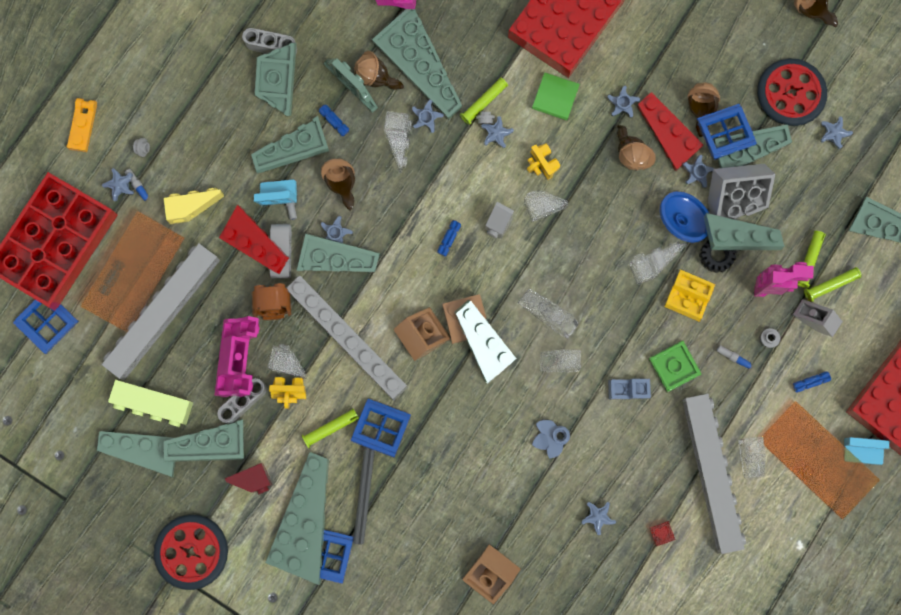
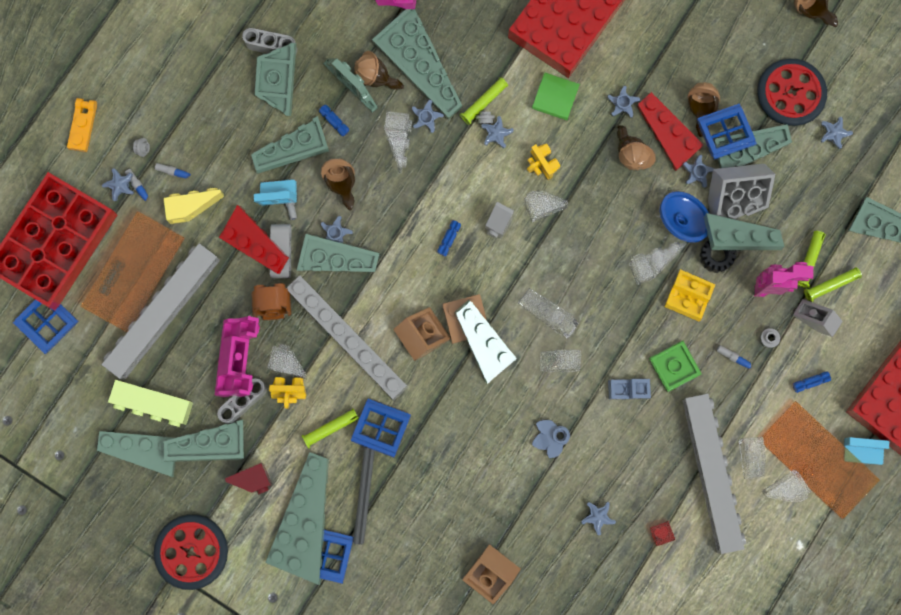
none -> light grey piece [155,163,191,179]
none -> clear slope [761,470,812,503]

